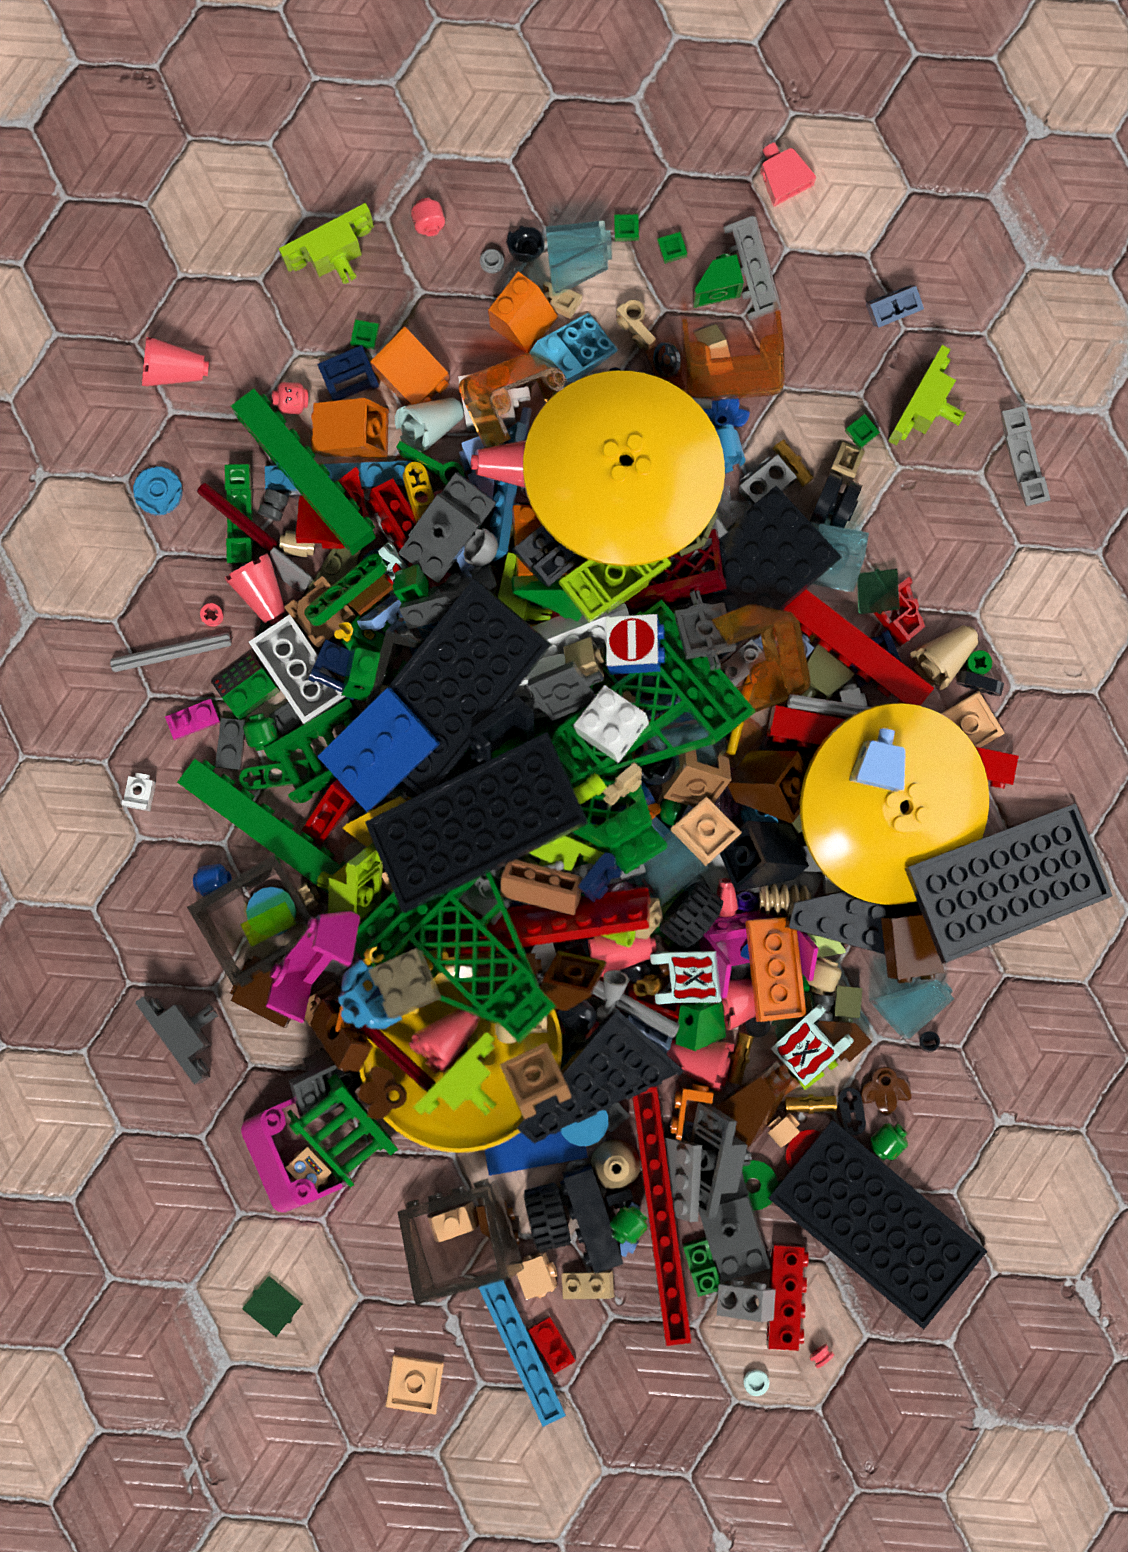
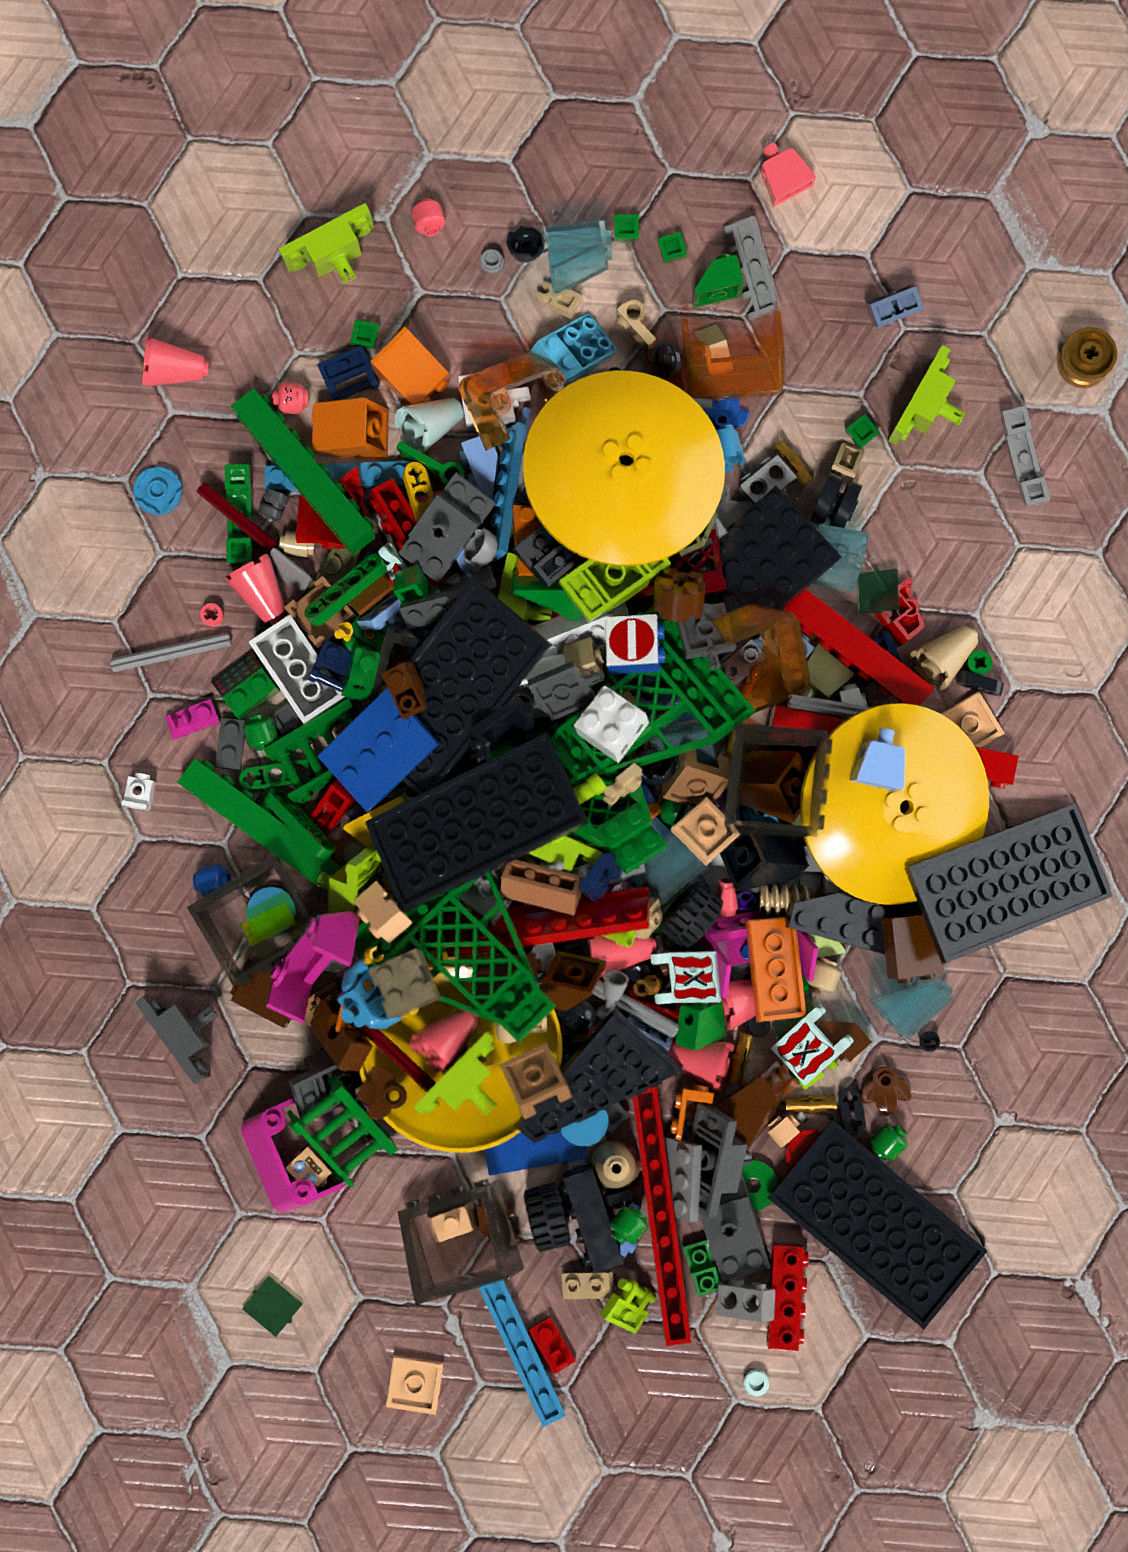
tan plate [298,882,322,910] -> none
coral cone [471,440,526,488] -> none
orange slope [488,271,558,354] -> none
light nougat head [514,1252,558,1300] -> none
dark grey wheel [808,995,834,1021] -> none
coral bush [809,1344,834,1369] -> none
olive brick [832,986,862,1023] -> none
none -> green beam [264,787,336,860]
none -> light nougat brick [354,881,412,943]
none -> reddish brown slope [381,662,427,720]
none -> lime plate [599,1279,656,1334]
none -> reddish brown brick [653,568,706,622]
none -> clear smoke windscreen [724,723,833,837]
none -> pearl gold wheel [1057,327,1118,388]

